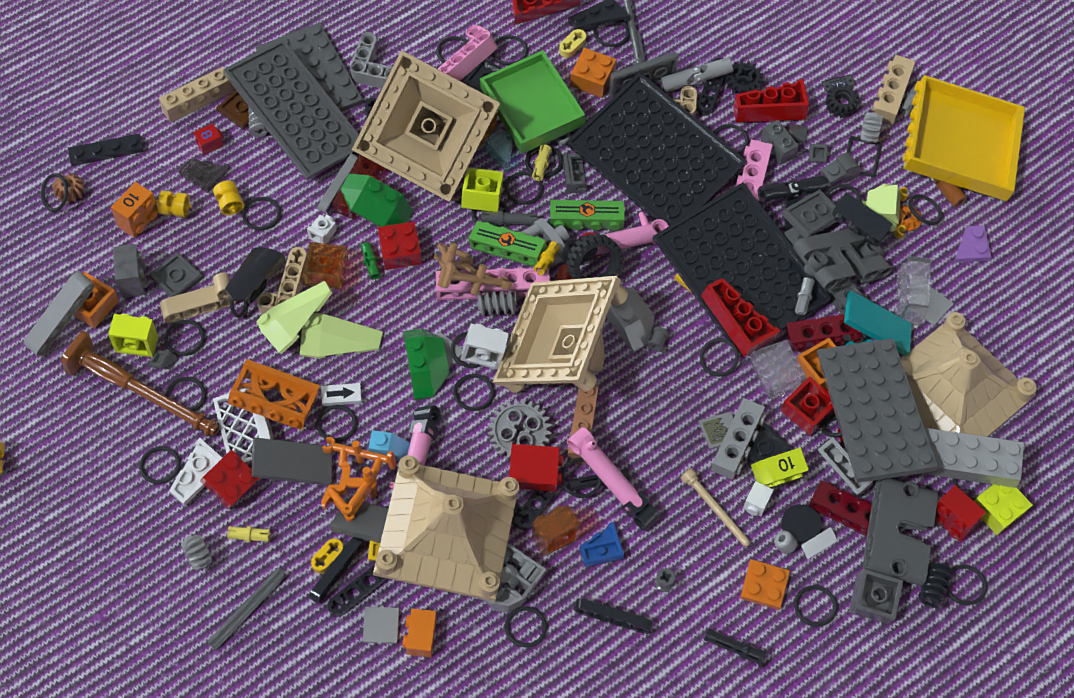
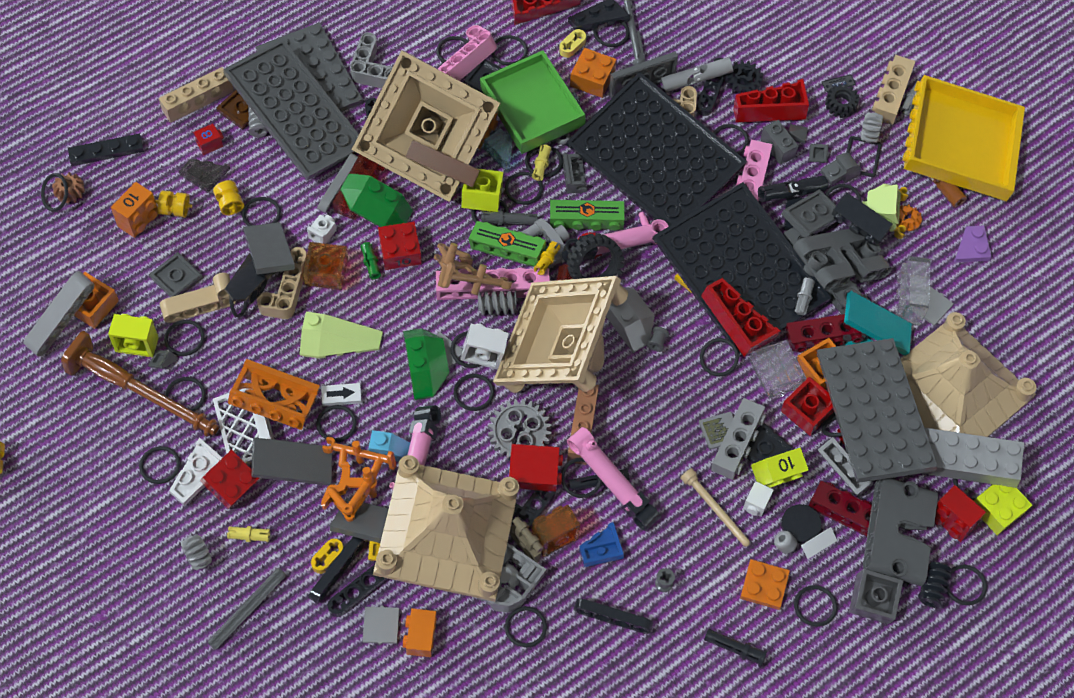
flat silver brick [112,244,148,298] -> none
yellowish green wedge [256,281,332,354] -> none
black tyre [908,194,943,225] -> none
none -> dark grey tile [243,222,295,274]
none -> reddish brown tile [405,140,480,187]
none -> dark tan plate [509,517,543,562]

